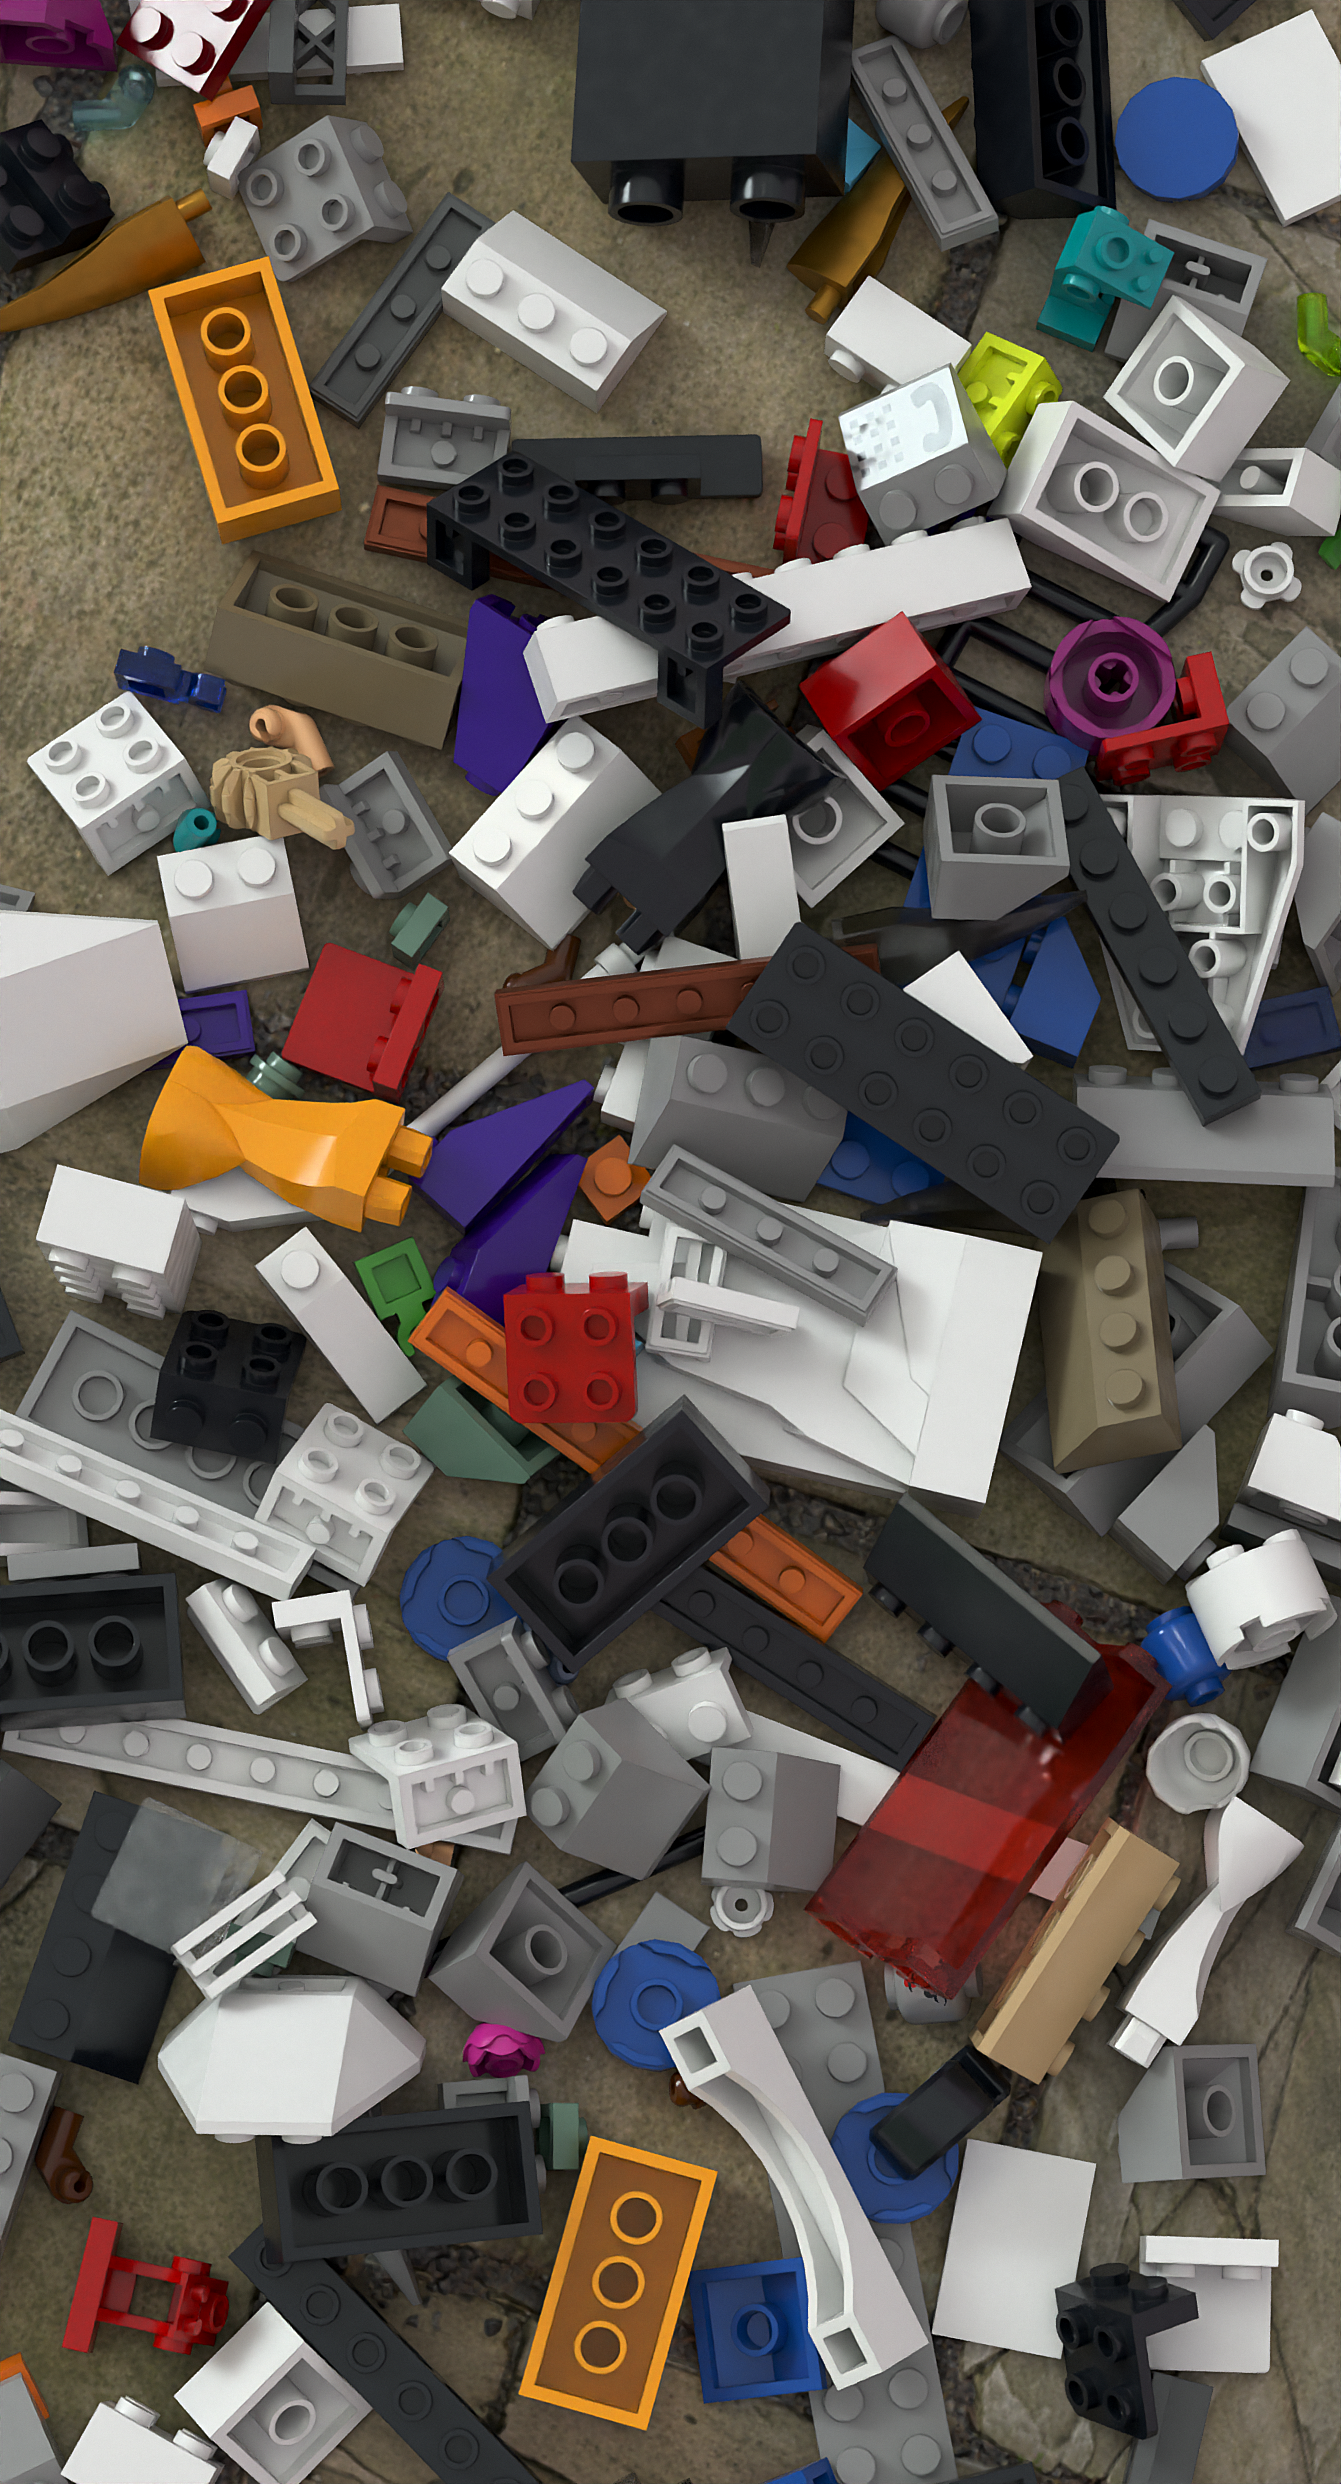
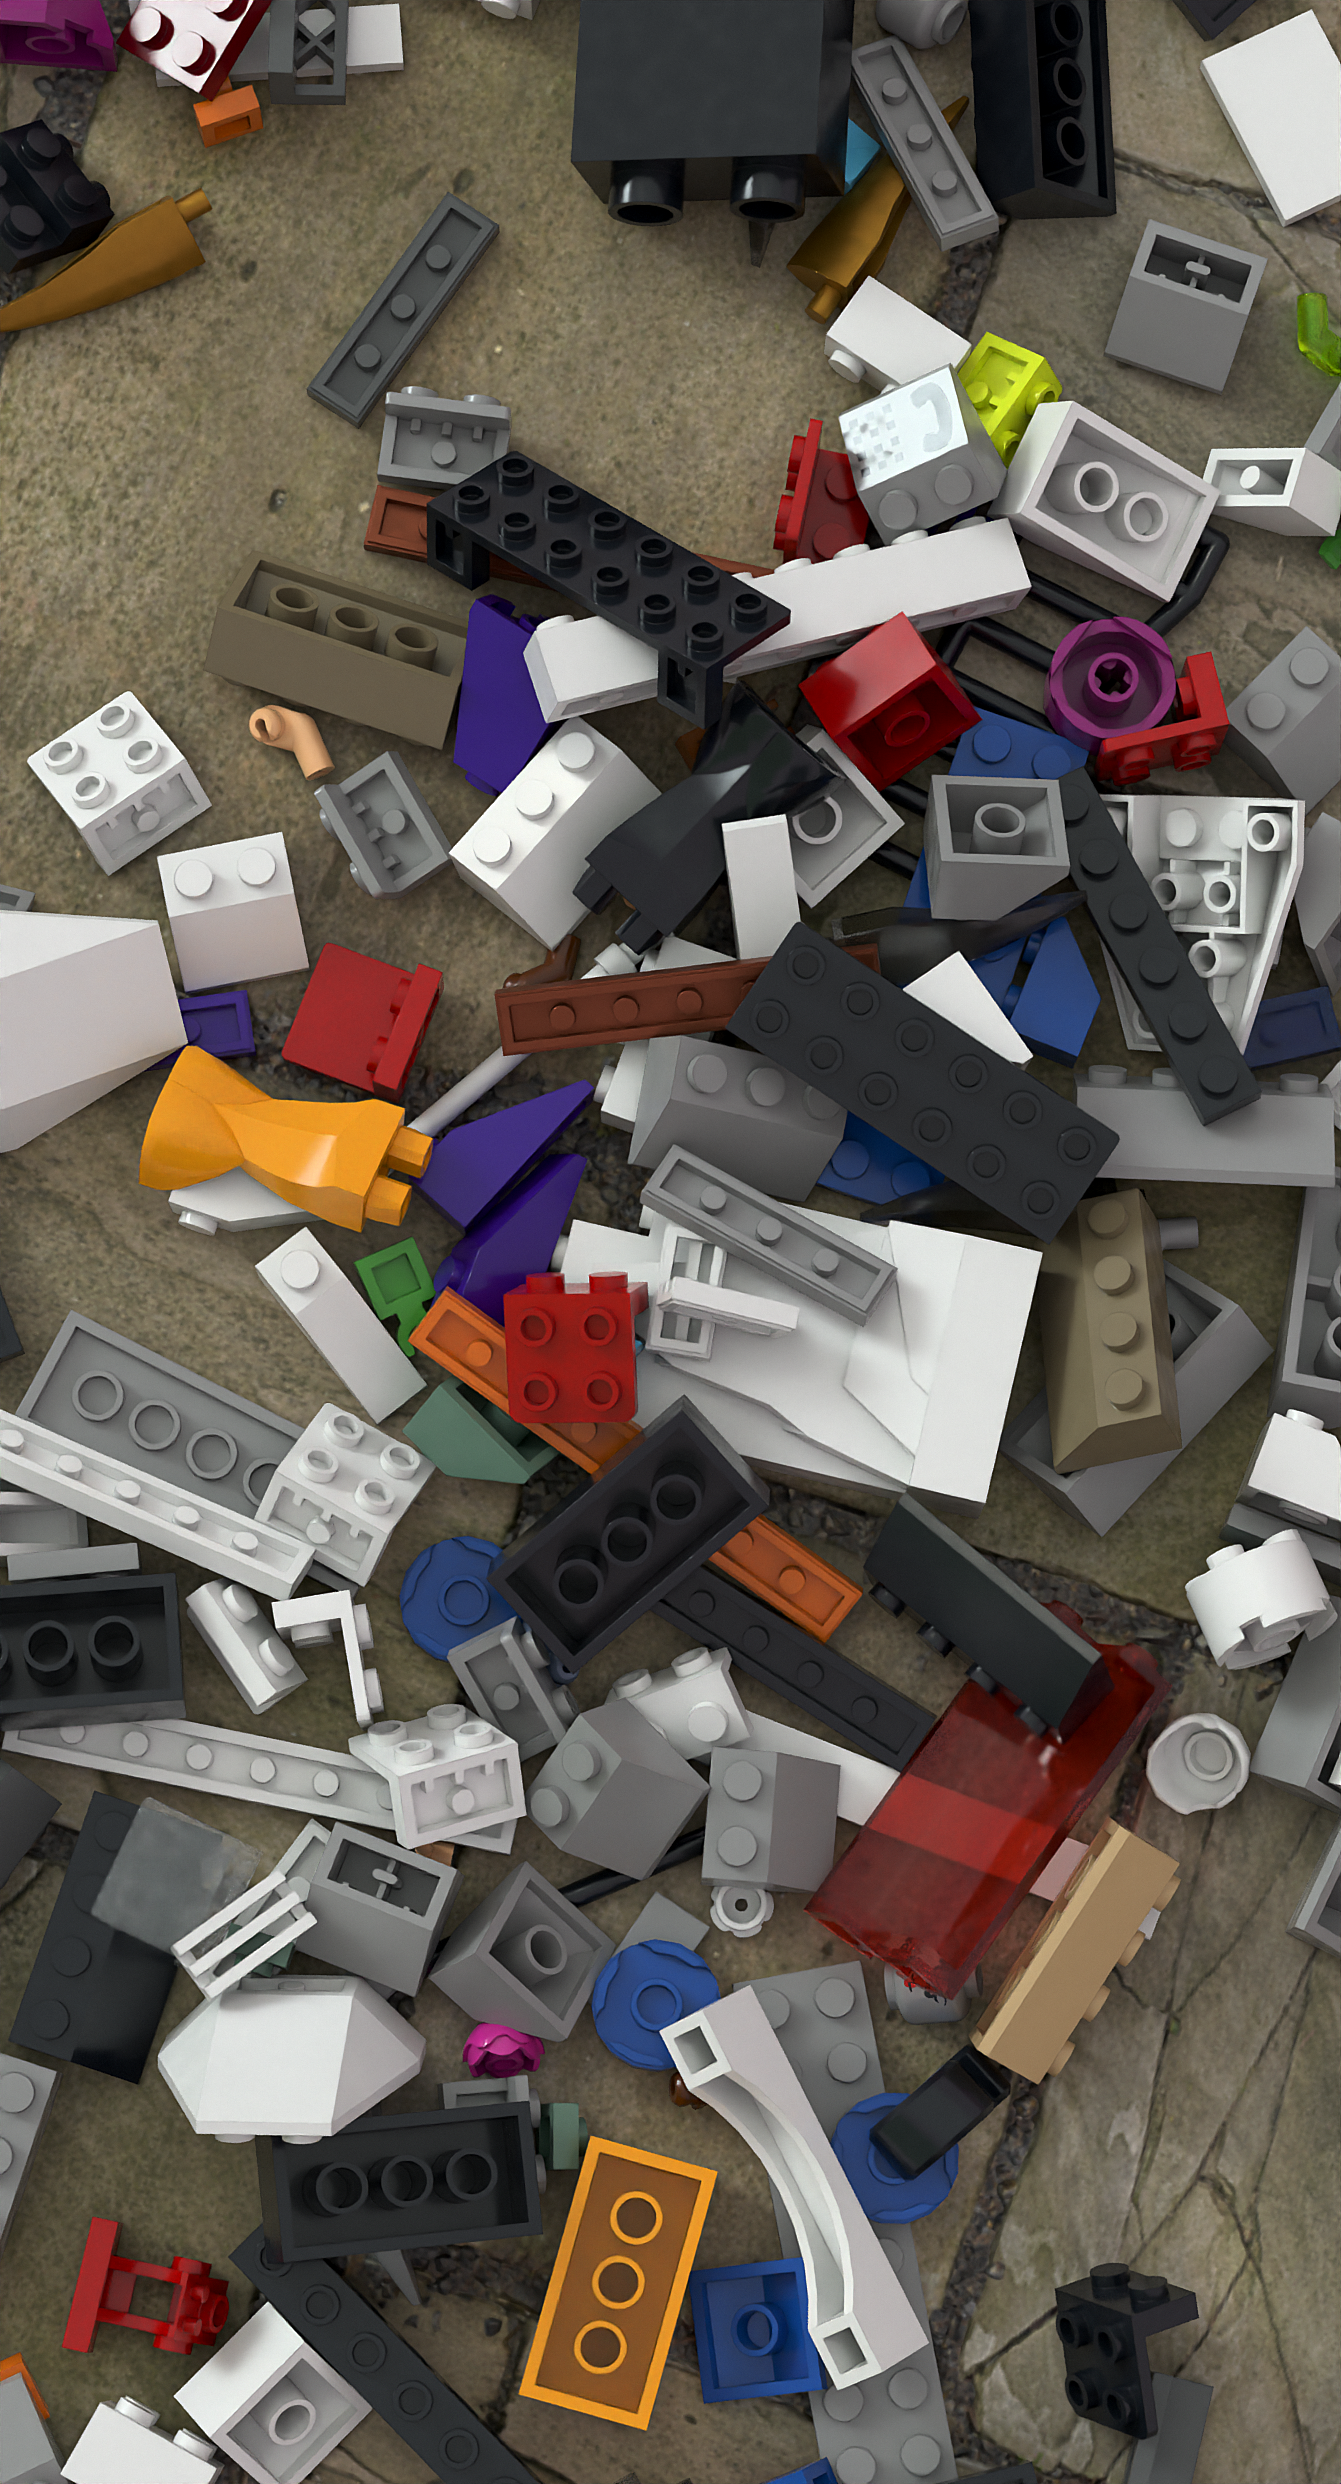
reddish brown arm [34,2106,93,2204] -> none
white brick [36,1164,202,1320] -> none
clear light blue arm [72,64,155,132] -> none
clear blue plate [114,646,227,713] -> none
light orange brick [148,256,342,545] -> none
black bracket [150,1310,307,1464] -> none
teal arm [173,808,221,853] -> none
white plate [203,116,261,200] -> none
tan gear [210,745,355,850] -> none
light grey bracket [237,115,413,282] -> none
sand green plate [245,1051,306,1100] -> none
sand green plate [389,893,450,971] -> none
white slope [441,210,667,413] -> none
black bracket [512,434,763,506] -> none
orange plate [577,1134,652,1226] -> none
white tile [931,2138,1096,2359] -> none
teal tile [1036,206,1174,352] -> none
white slope [1103,295,1291,483] -> none
white hips [1106,1796,1304,2068] -> none
light grey slope [1107,1424,1219,1586] -> none
blue tile [1115,77,1239,203] -> none
light grey slope [1117,2044,1266,2183] -> none
blue head [1139,1606,1232,1707] -> none
white bracket [1139,2236,1279,2373] -> none
white plate [1232,542,1302,610] -> none

